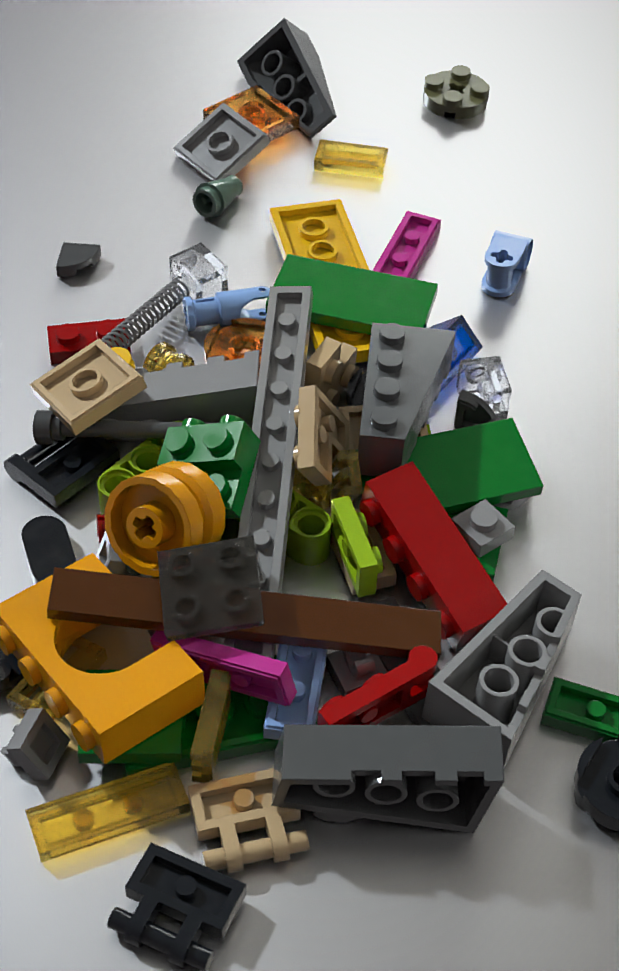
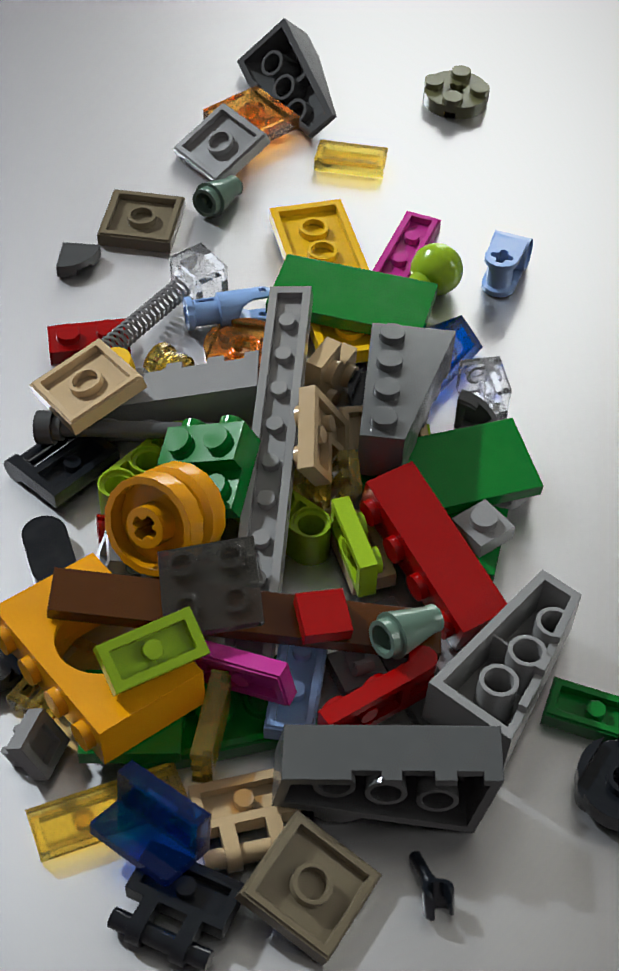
none -> clear blue panel [89,760,211,887]
none -> lime plate [93,606,211,697]
none -> dark tan tile [97,189,185,253]
none -> dark tan tile [235,810,382,966]
none -> red tile [293,588,354,645]
none -> sand green cone [369,604,444,659]
none -> lime piece [408,243,463,296]
none -> black hand [409,850,455,921]

